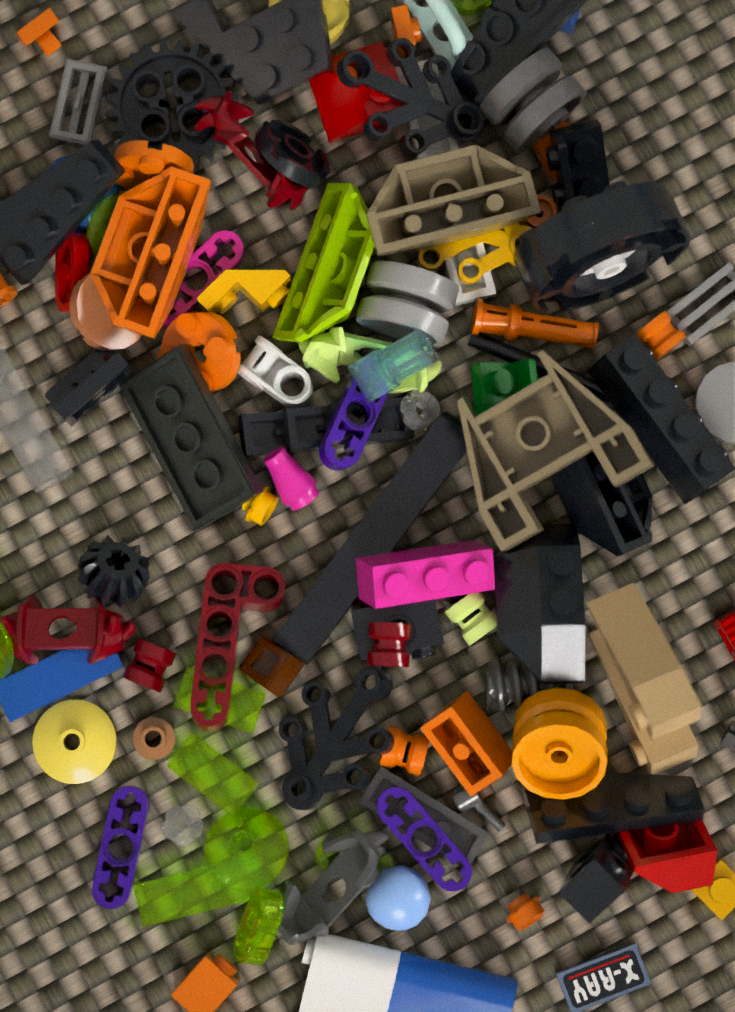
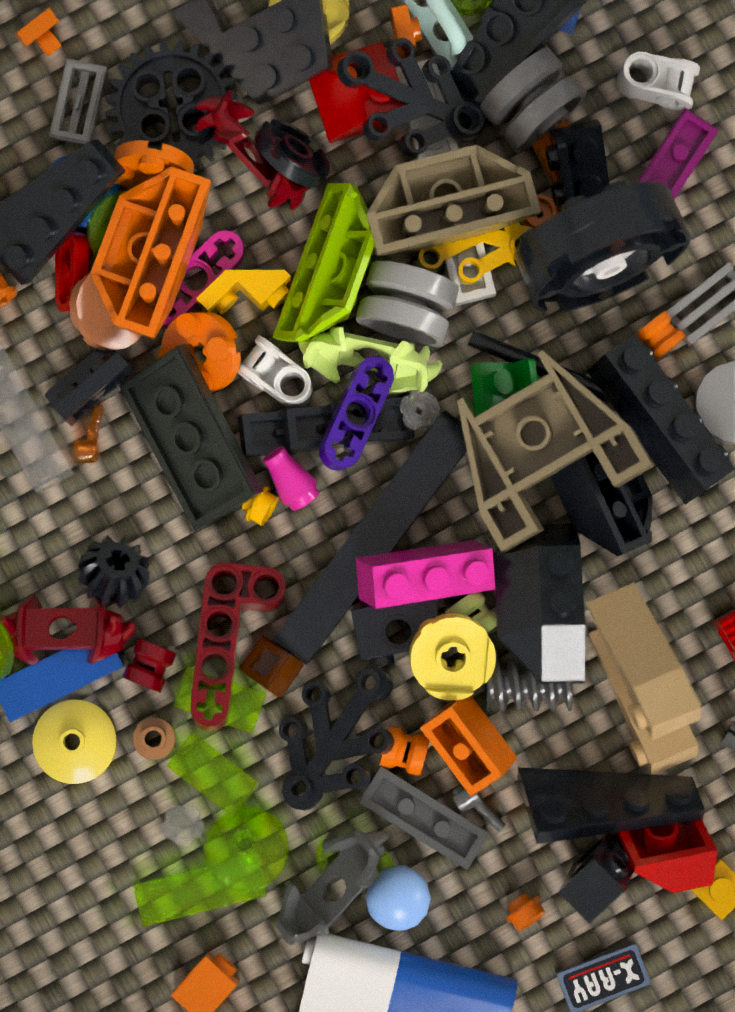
dark purple beam [92,785,150,909] -> none
clear neon green beam [234,888,284,965] -> none
clear light blue piece [347,329,437,403] -> none
dark red wheel [367,622,411,668] -> none
dark purple beam [377,786,472,891] -> none
orange pin [470,298,599,349] -> none
light orange wheel [512,688,607,800] -> none
none -> clear orange hand [73,406,104,464]
none -> light yellow plate [409,613,496,700]
none -> white piece [617,52,700,110]
none -> magenta tile [637,108,719,200]

